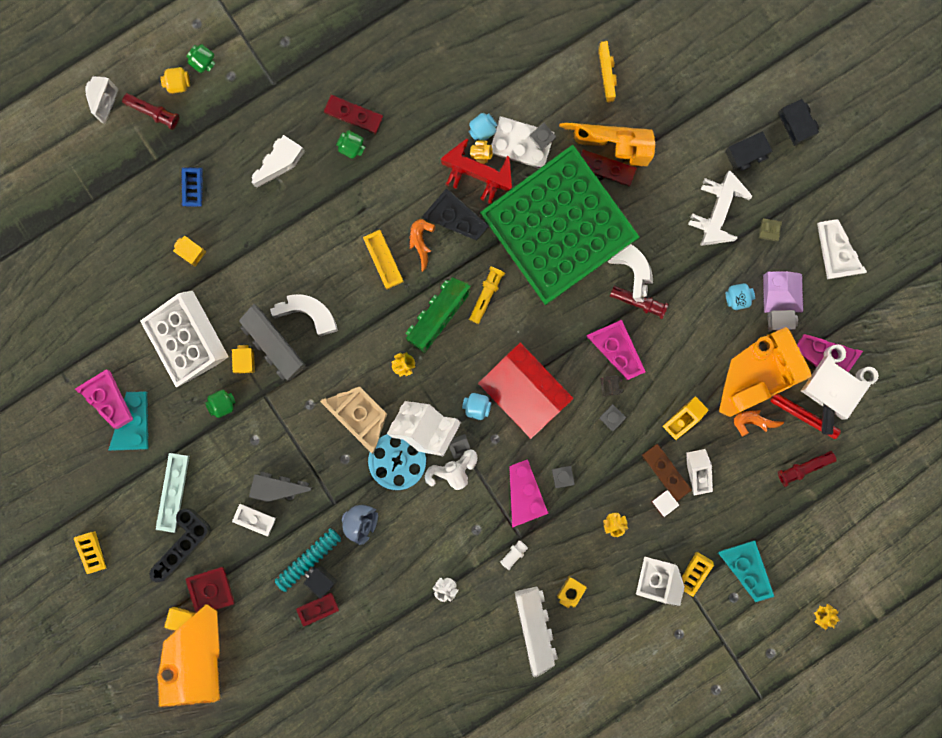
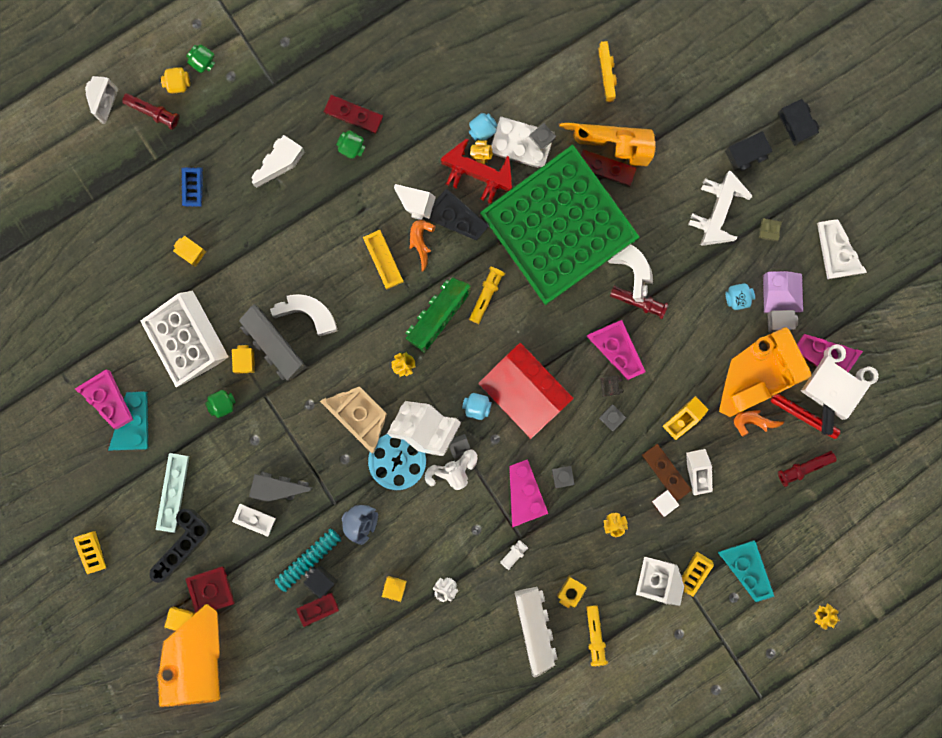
none -> yellow brick [382,576,407,602]
none -> white slope [394,184,436,220]
none -> yellow pin [587,605,608,666]

